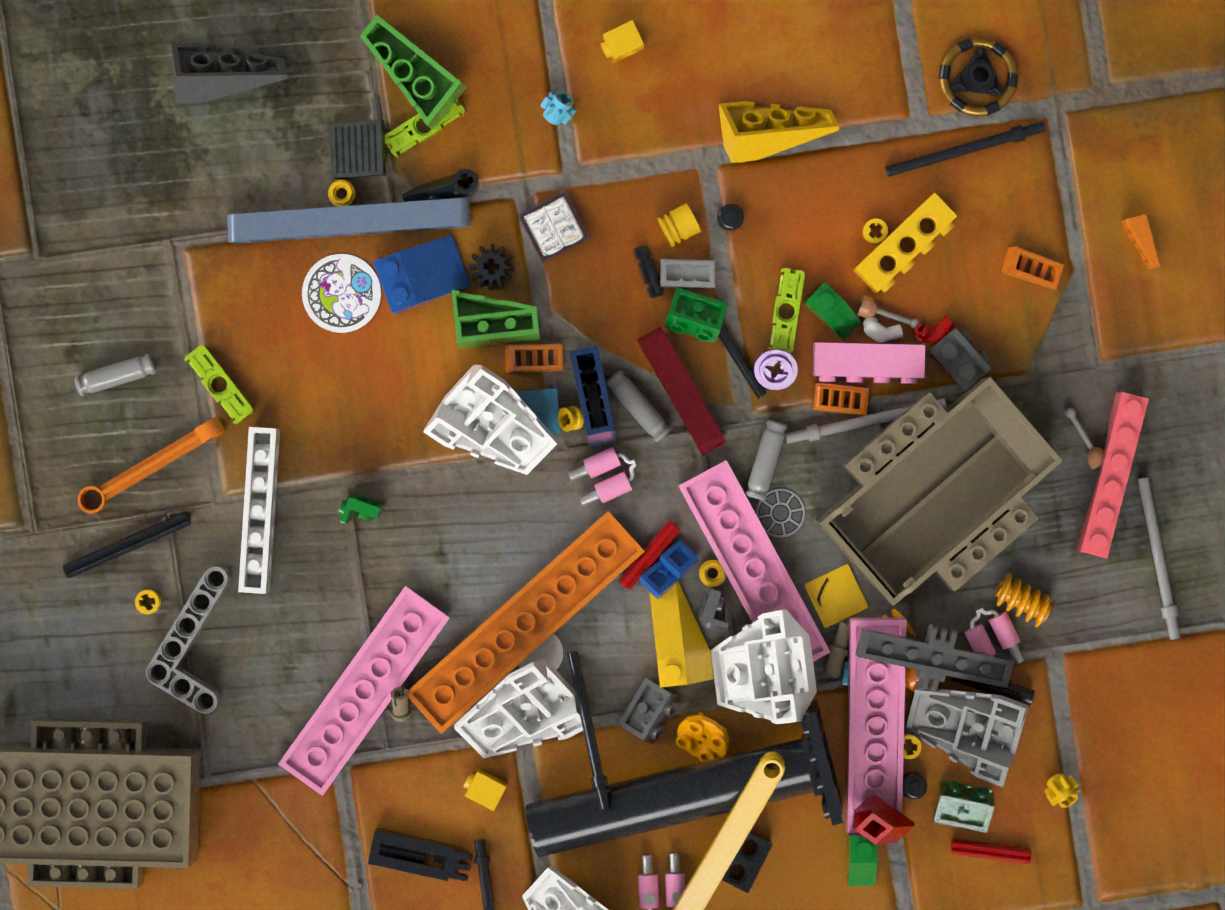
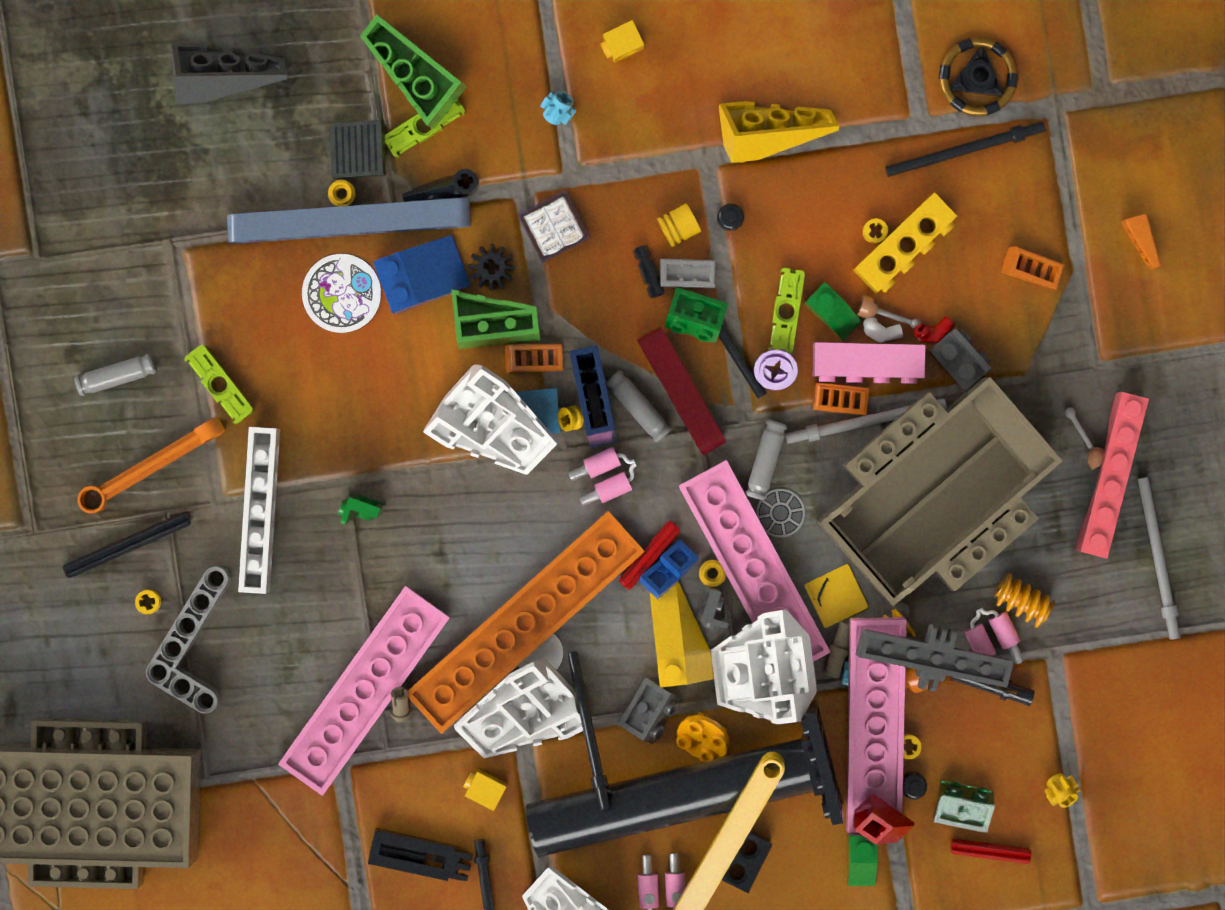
light grey wedge [905,687,1029,787] -> none

